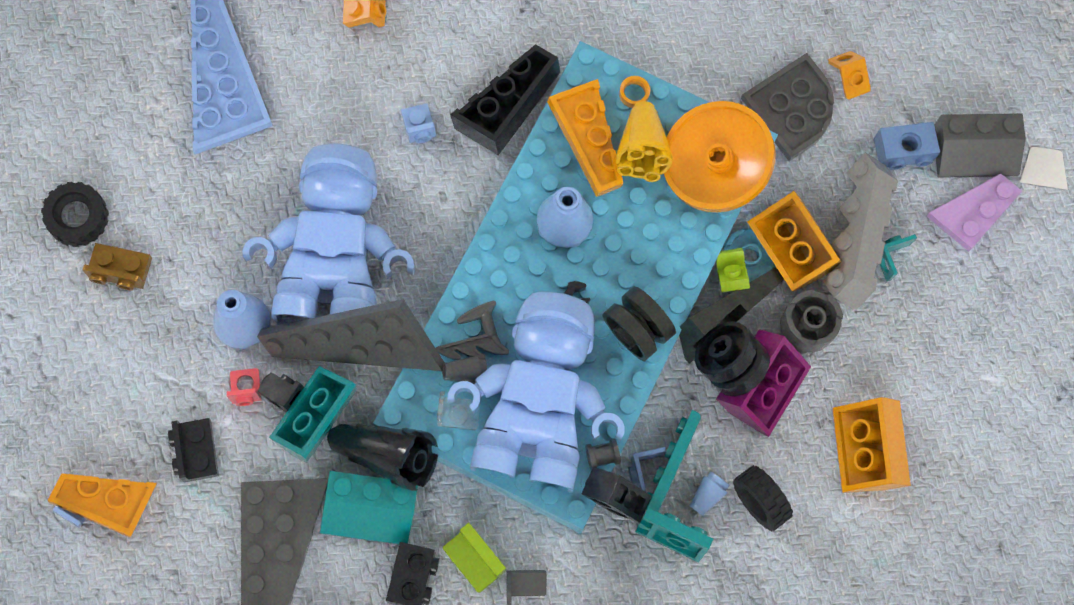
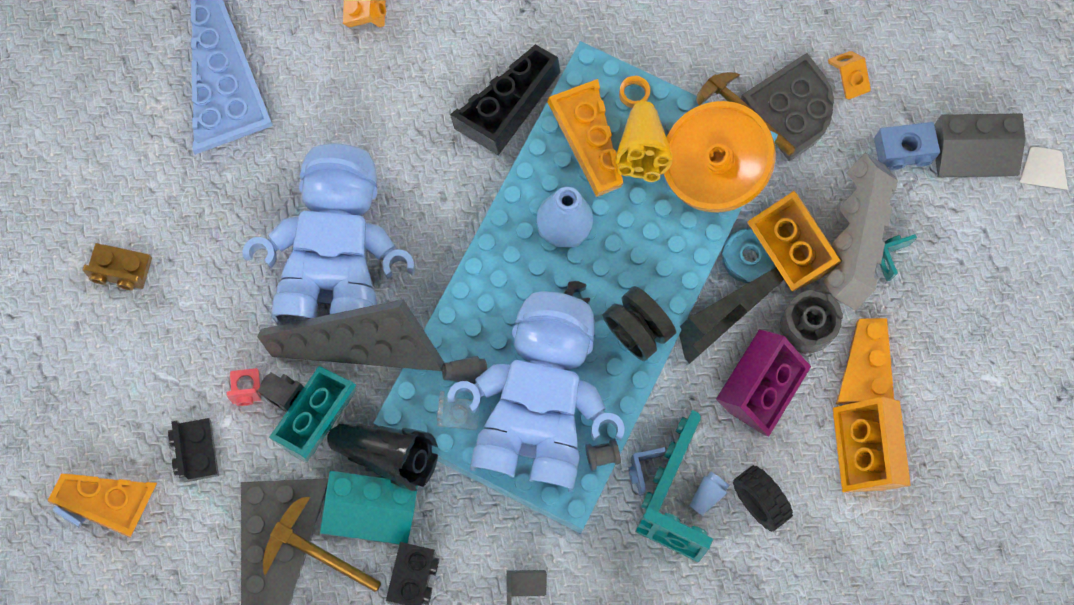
black tyre [41,182,109,247] -> none
light blue cone [213,290,271,349] -> none
light blue bracket [401,103,436,143] -> none
dark grey piece [436,301,509,360] -> none
lime panel [443,522,506,593] -> none
black brick [581,467,652,523] -> none
black wheel [694,322,770,397] -> none
lime bracket [716,248,750,292] -> none
lavender wing [926,174,1022,252] -> none
none -> pearl gold piece [263,497,381,592]
none -> pearl gold piece [696,72,796,156]
none -> light orange wing [836,318,894,404]

